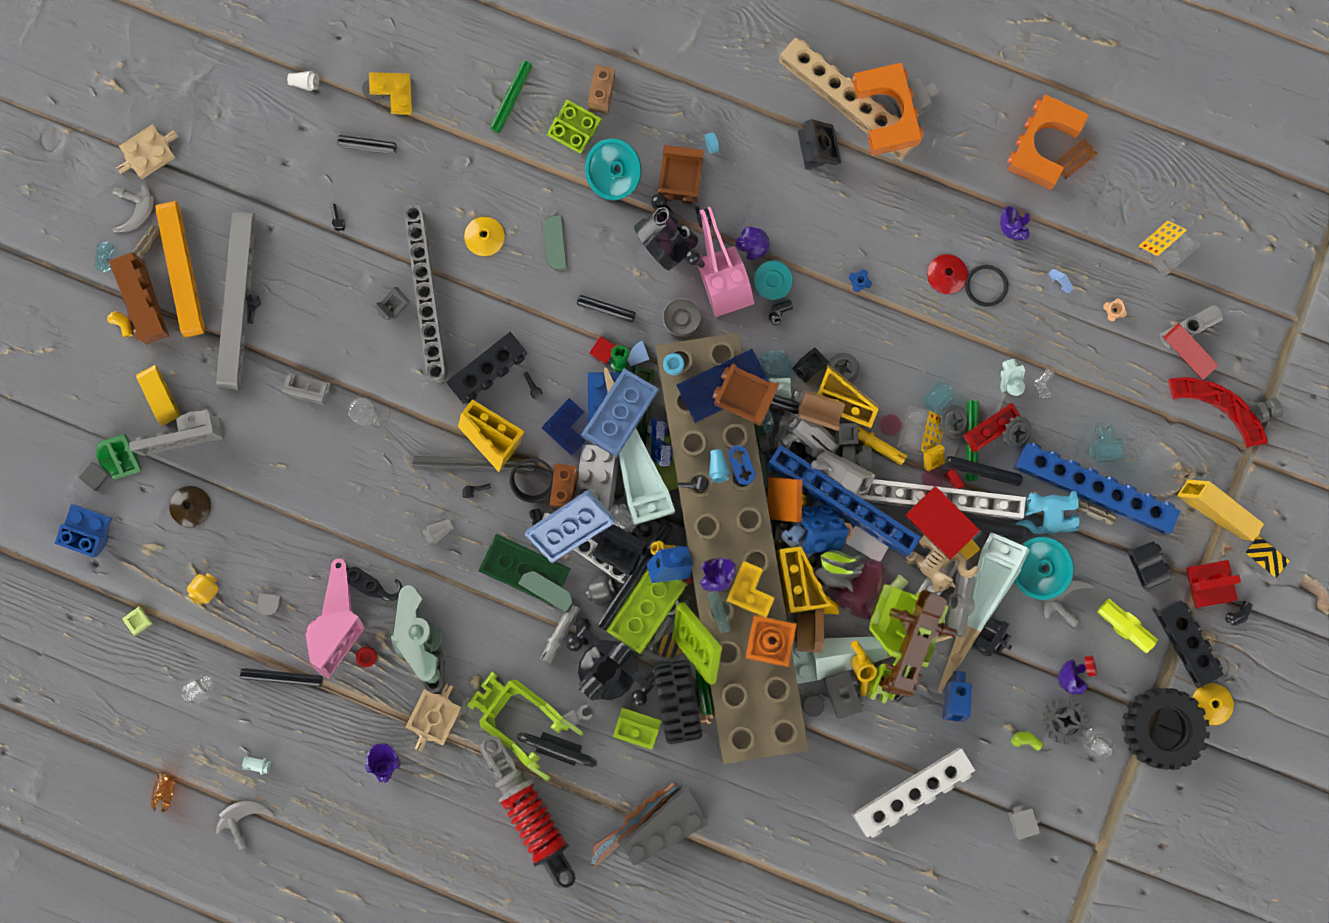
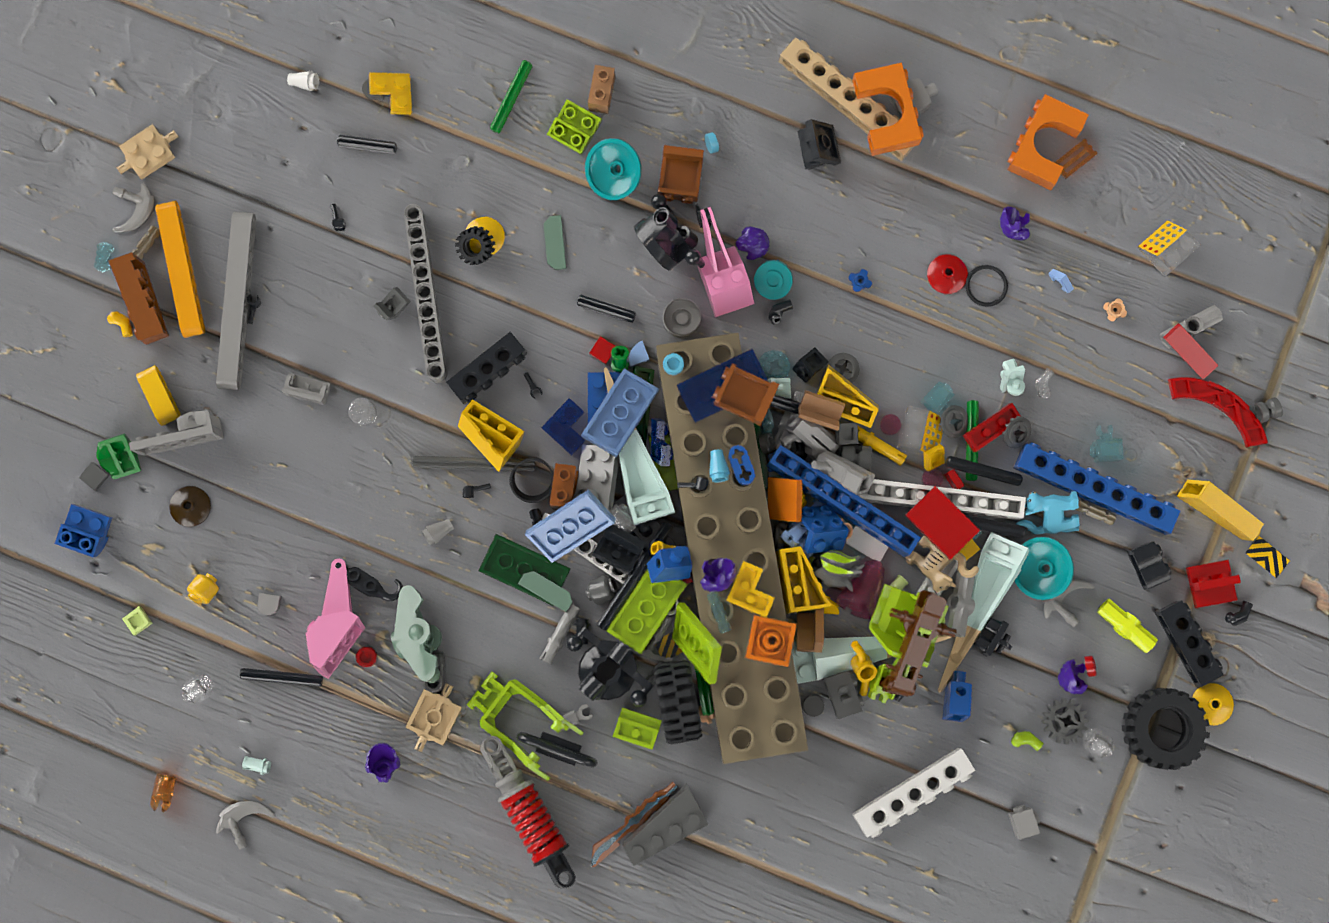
none -> black tyre [455,226,495,265]

